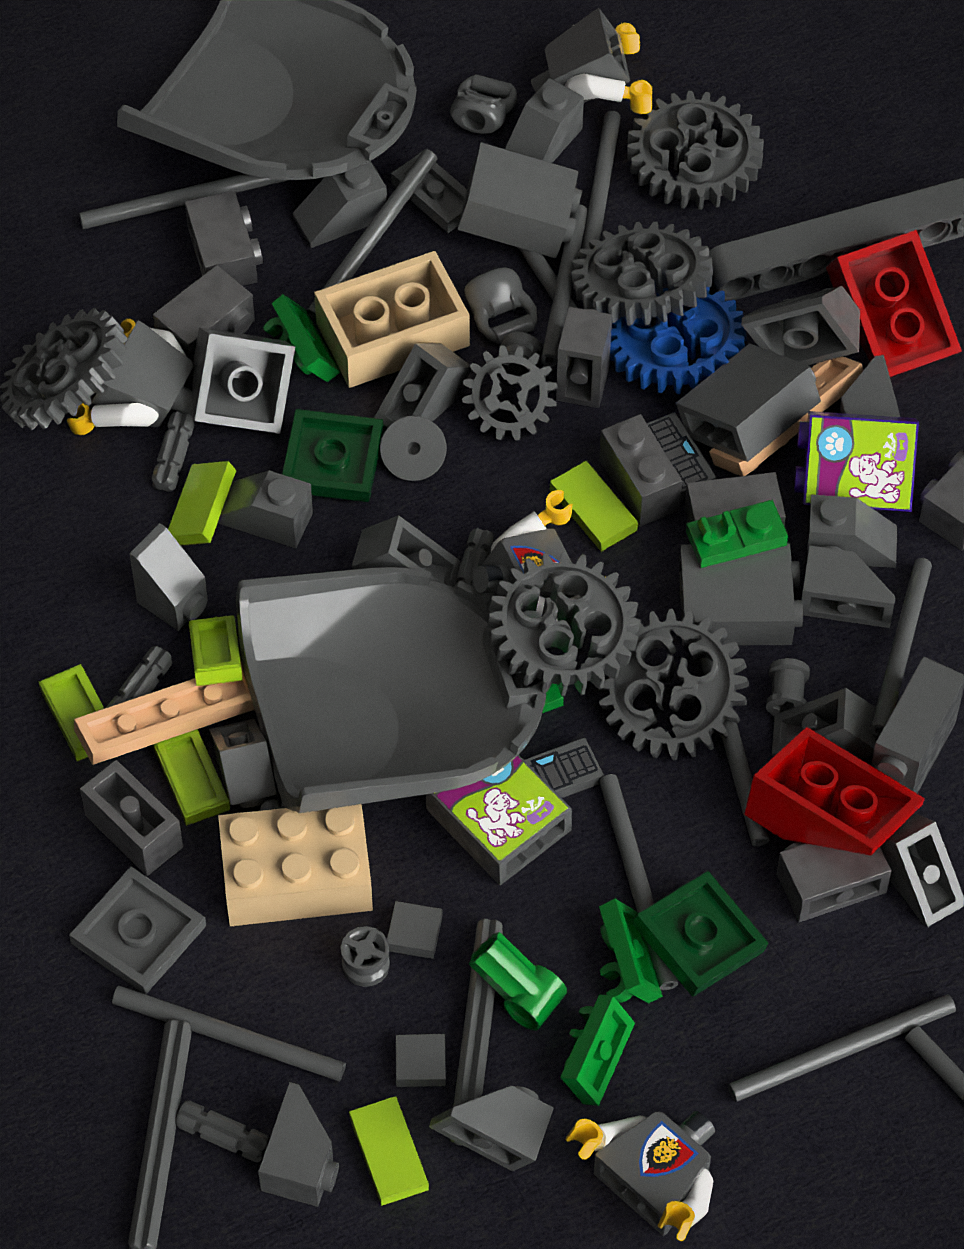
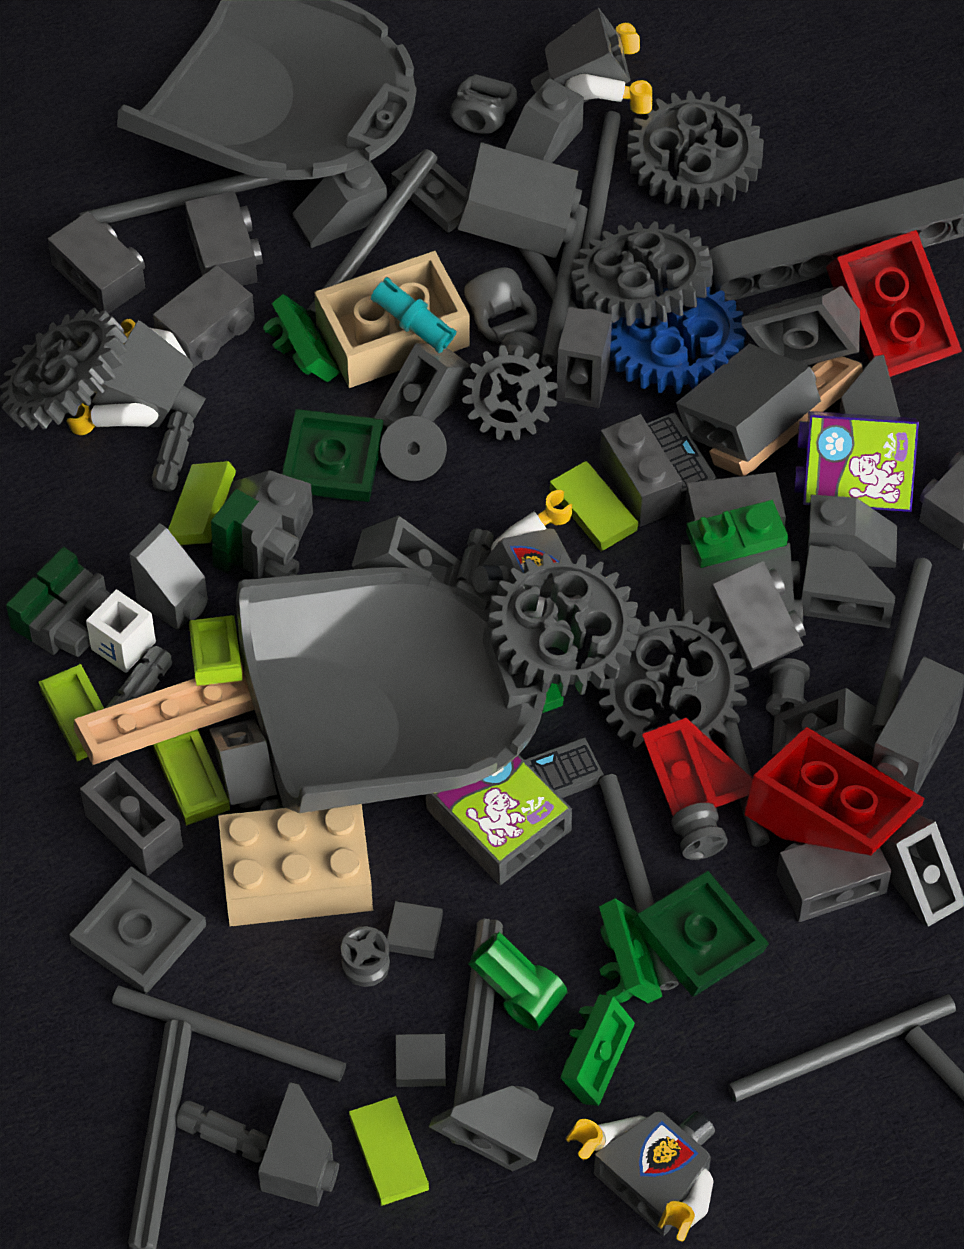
dark grey slope [192,327,295,433] -> none
none -> hips [6,546,111,657]
none -> flat silver brick [48,212,145,314]
none -> white brick [86,589,156,673]
none -> hips [211,489,299,579]
none -> teal pin [370,277,457,353]
none -> red wing [642,718,753,816]
none -> dark grey wheel [671,803,728,860]
none -> flat silver brick [710,561,806,672]

